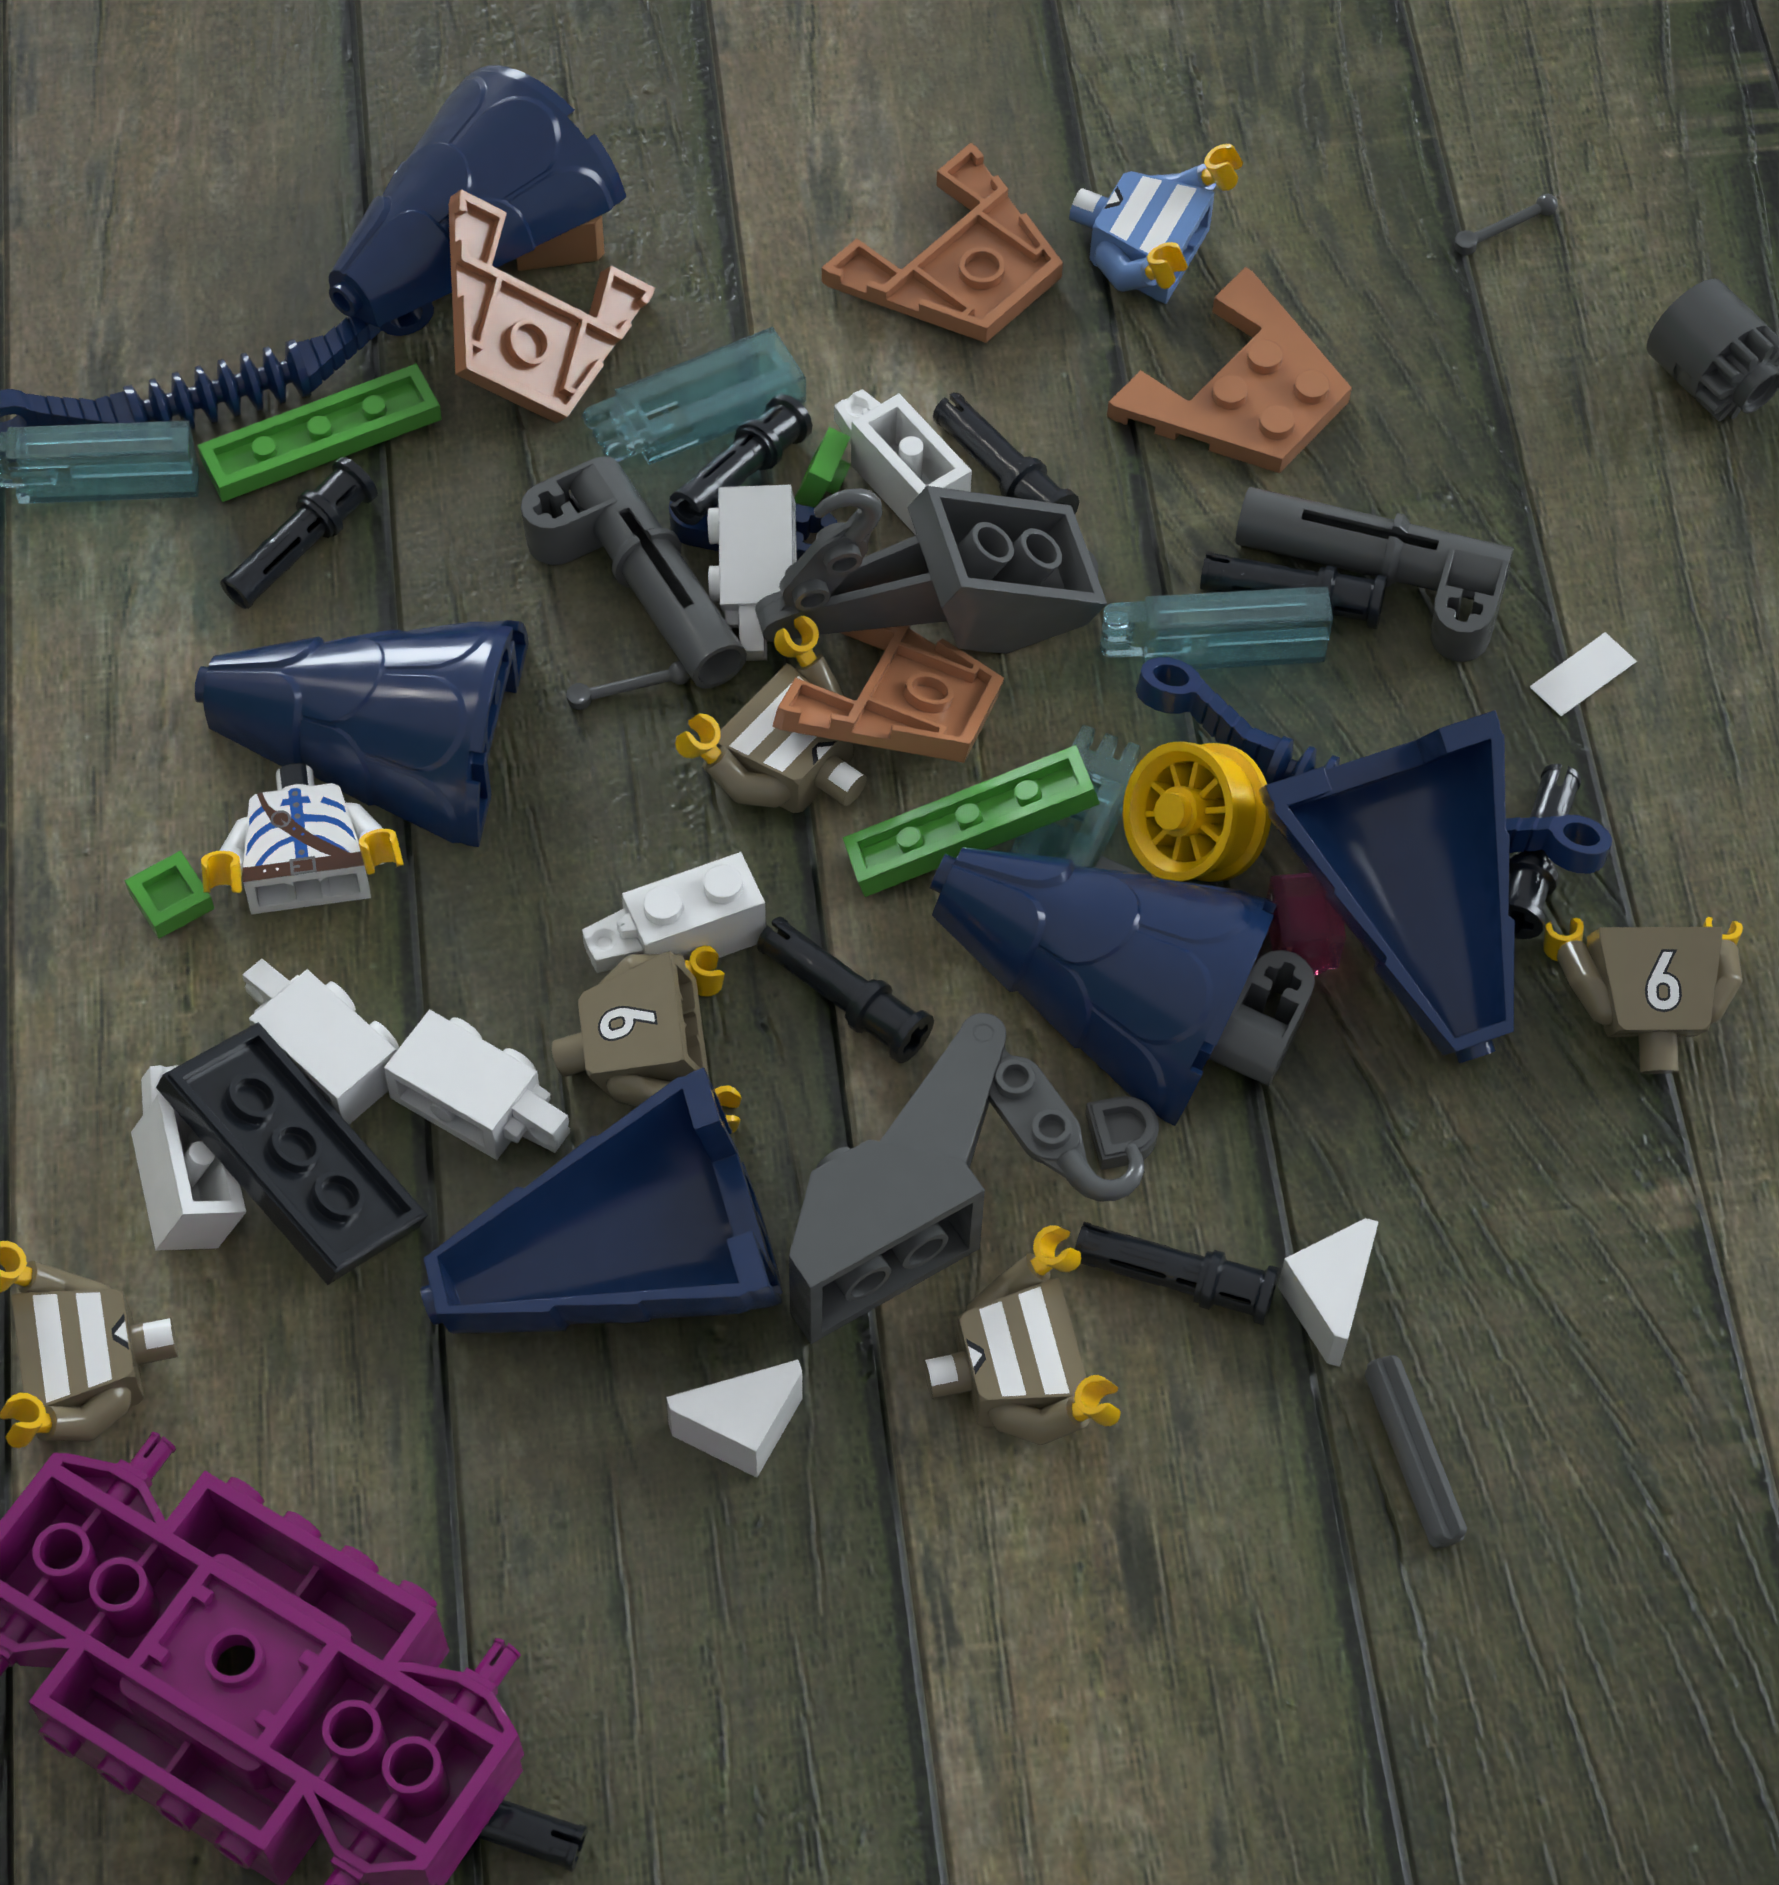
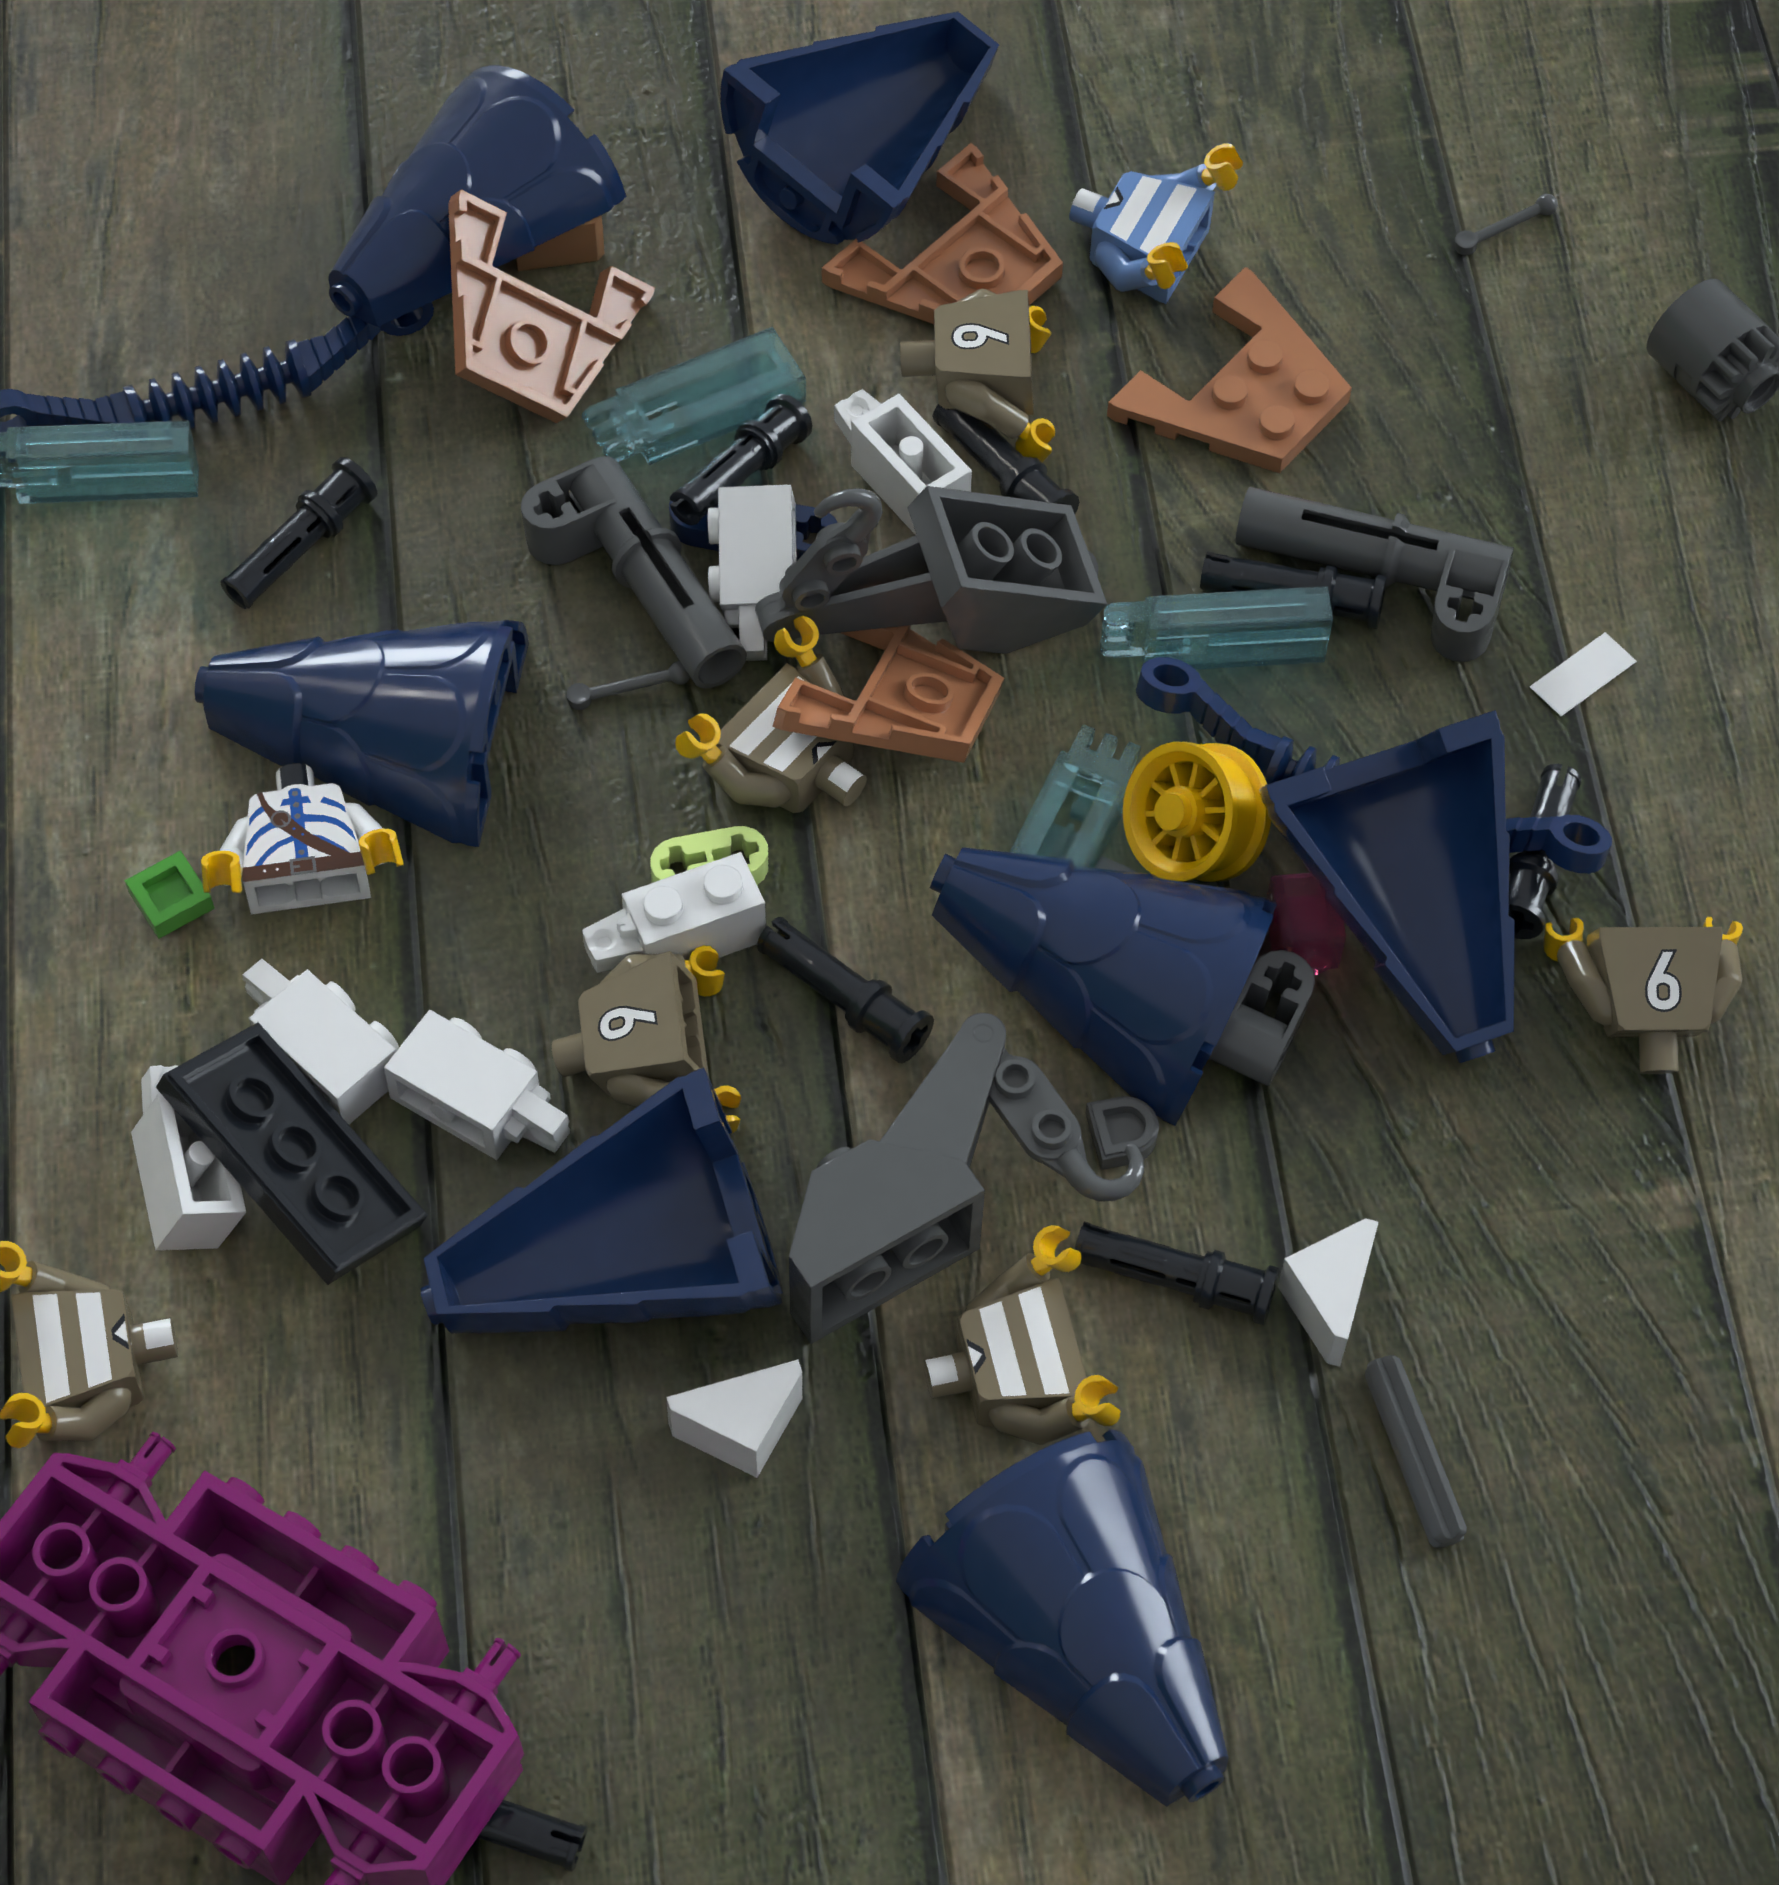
bright green plate [197,363,442,502] -> none
bright green plate [794,427,851,507] -> none
bright green plate [843,745,1100,897] -> none
none -> yellowish green beam [650,826,768,885]
none -> dark blue cone [720,12,999,245]
none -> dark blue cone [896,1429,1229,1807]
none -> dark tan torso [900,289,1055,462]

